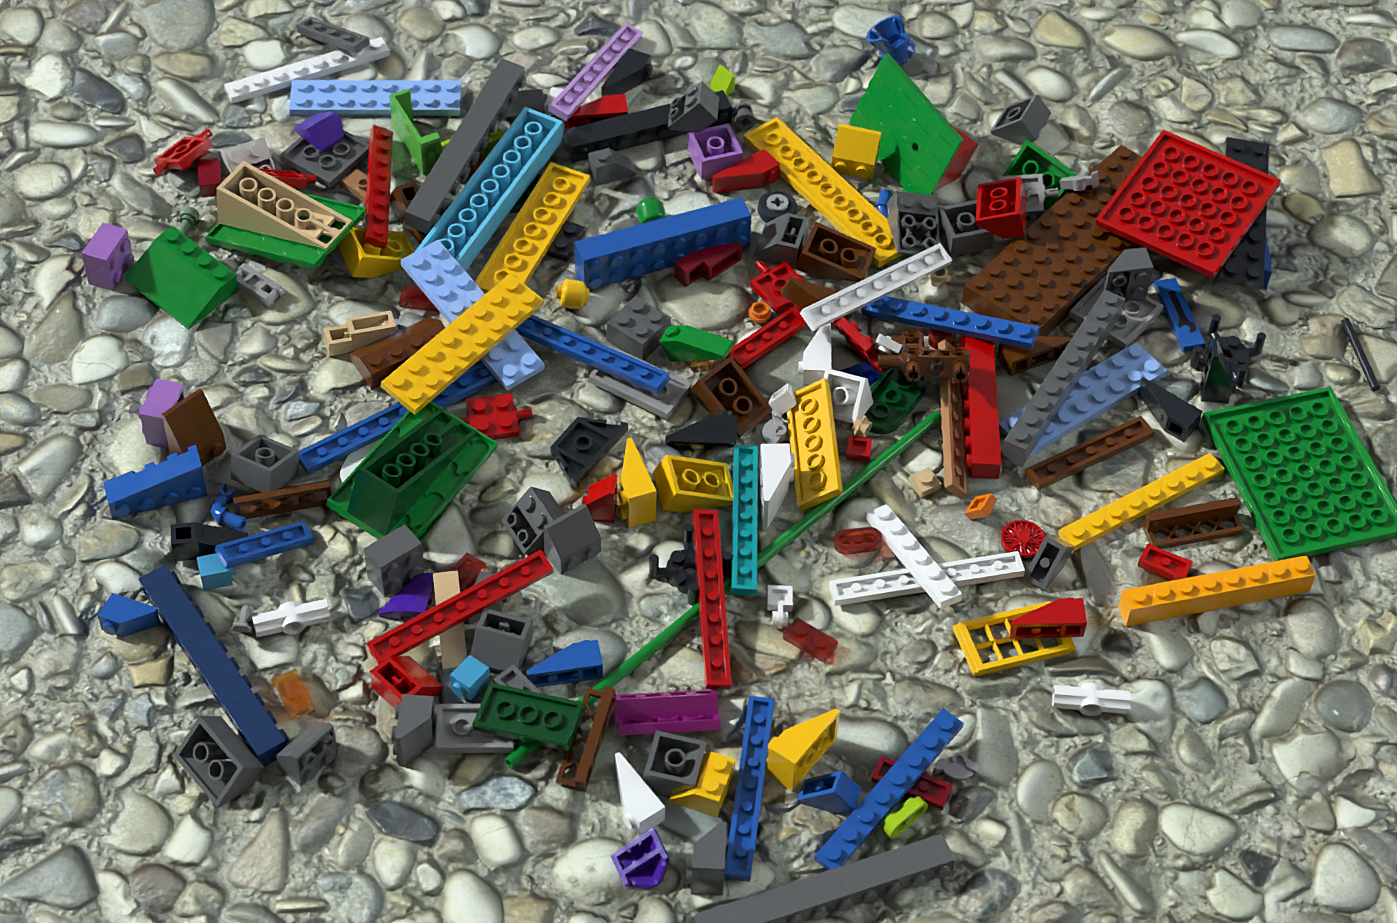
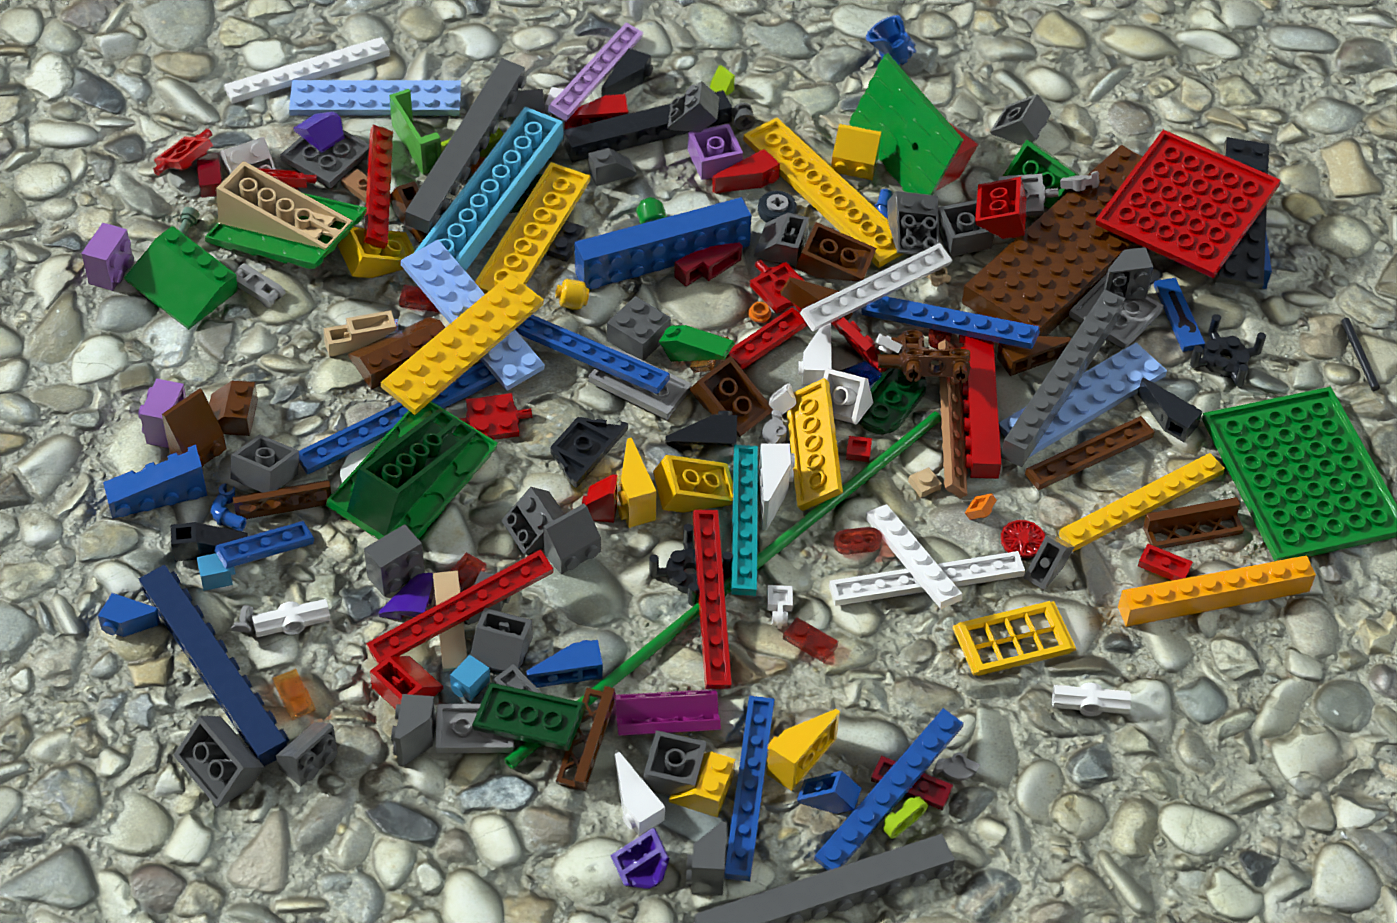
dark grey plate [296,16,370,54] -> none
tan plate [852,415,872,437] -> none
red slope [1009,597,1087,639] -> none
black slope [1200,339,1236,403] -> none
none -> reddish brown slope [209,380,258,436]

